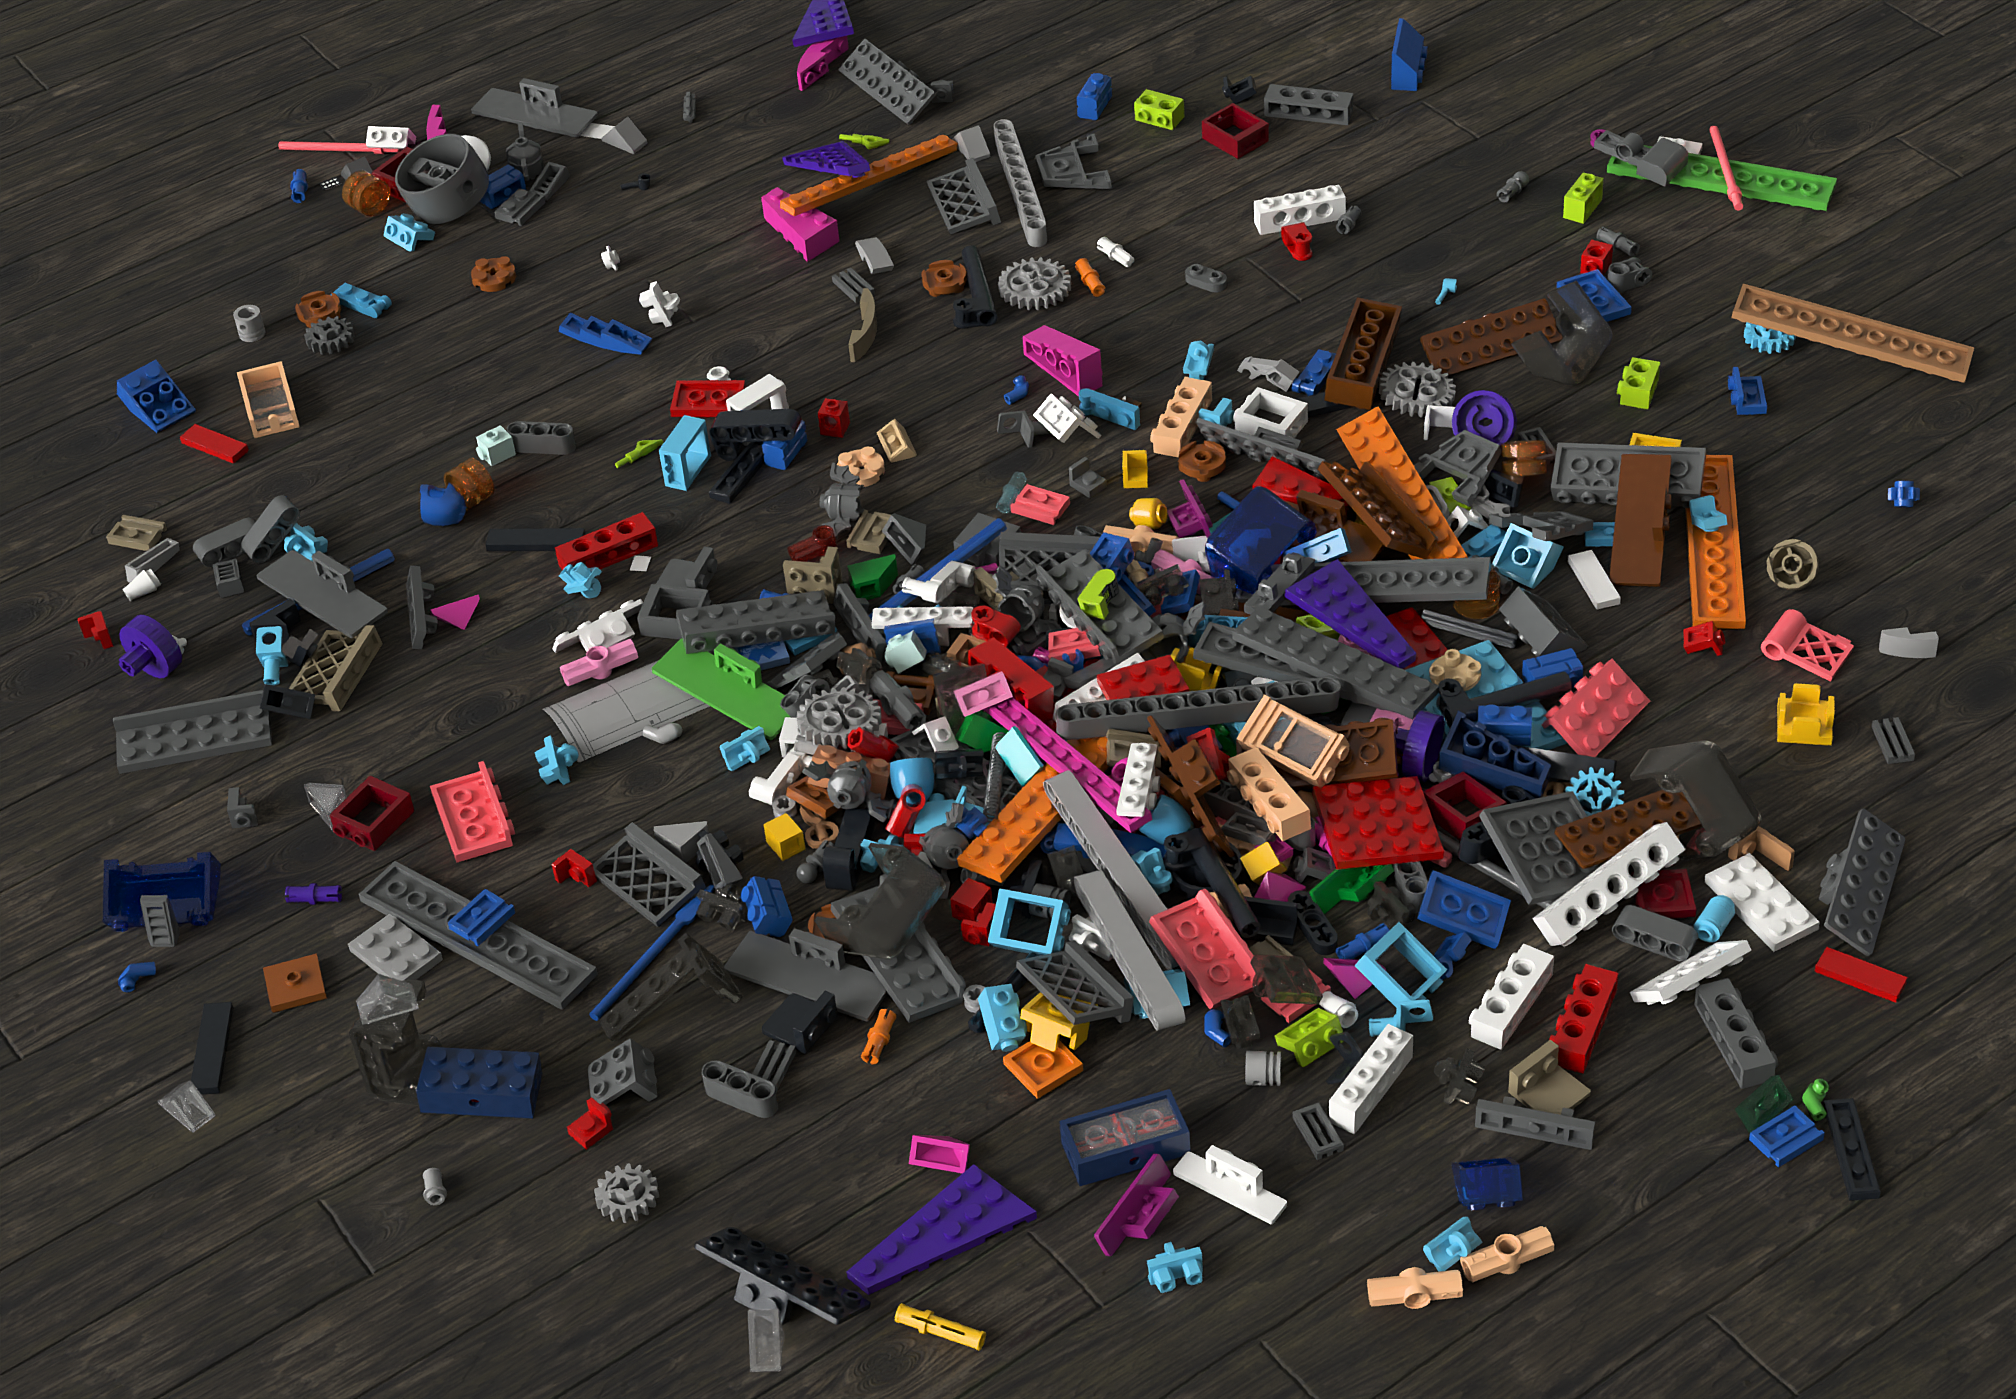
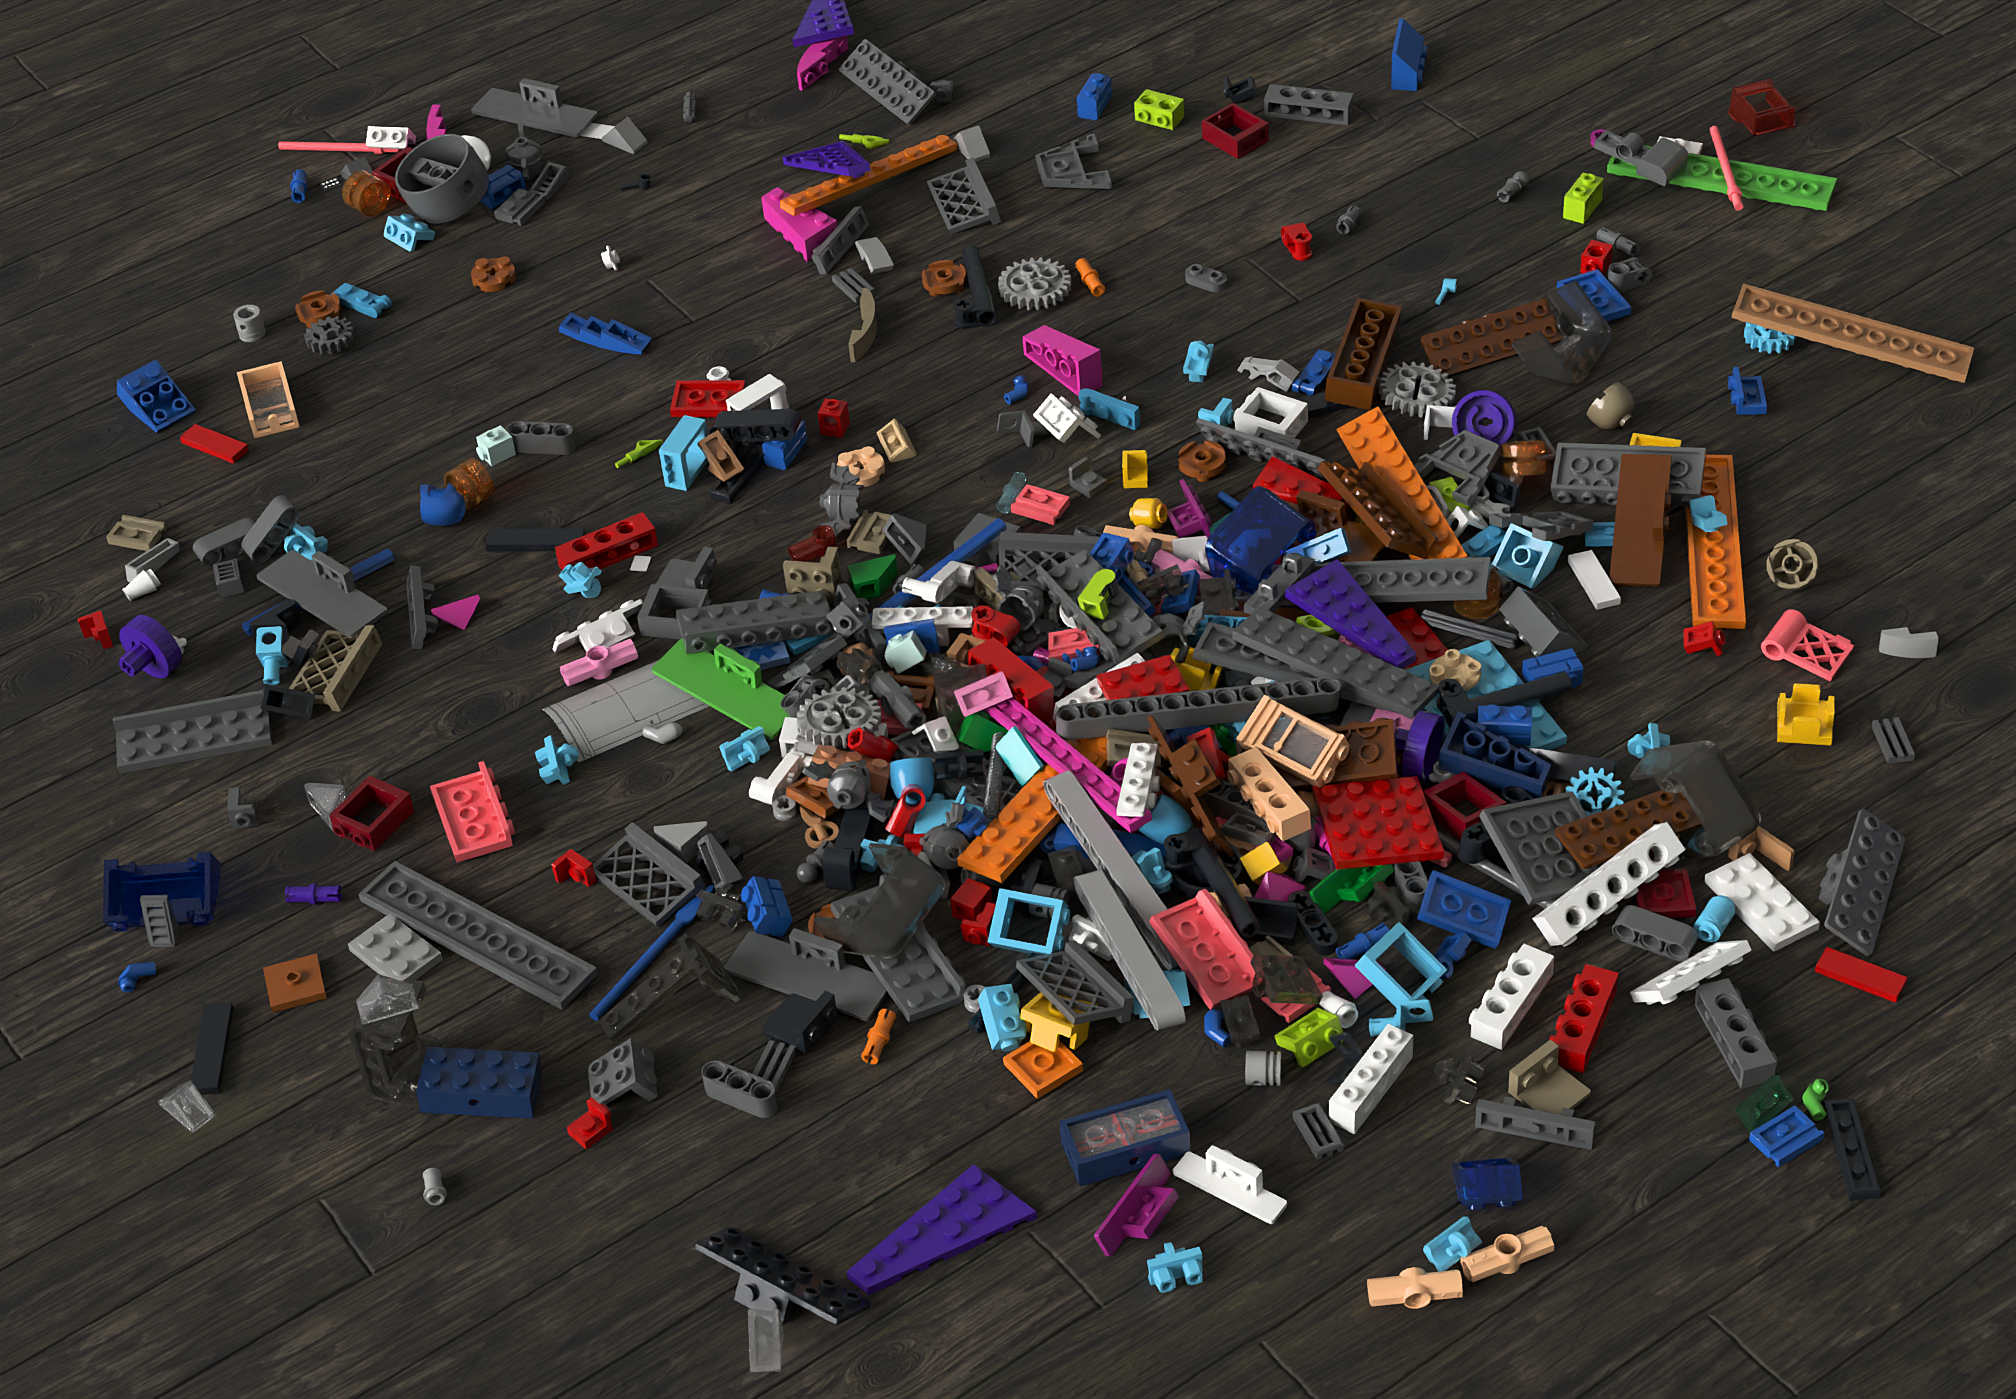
blue plate [448,889,515,946] -> none
light grey gear [594,1163,659,1223] -> none
white hips [639,281,680,327] -> none
yellow panel [764,813,805,861] -> none
yellow pin [895,1303,986,1351] -> none
dark pink slope [909,1135,970,1173] -> none
light grey beam [994,119,1047,247] -> none
white axle [1097,237,1134,267] -> none
light nougat brick [1150,377,1212,458] -> none
white brick [1254,185,1346,235] -> none
coral bracket [1541,659,1650,757] -> none
lime brick [1617,357,1660,409] -> none
blue gear [1888,481,1920,507] -> none
none -> medium nougat slope [697,430,744,482]
none -> dark grey hinge [811,206,870,275]
none -> dark grey brick [826,594,871,639]
none -> blue arm [1071,646,1100,671]
none -> dark tan cylinder [1587,382,1634,430]
none -> medium azure hips [1627,722,1672,776]
none -> clear red piece [1728,78,1796,135]

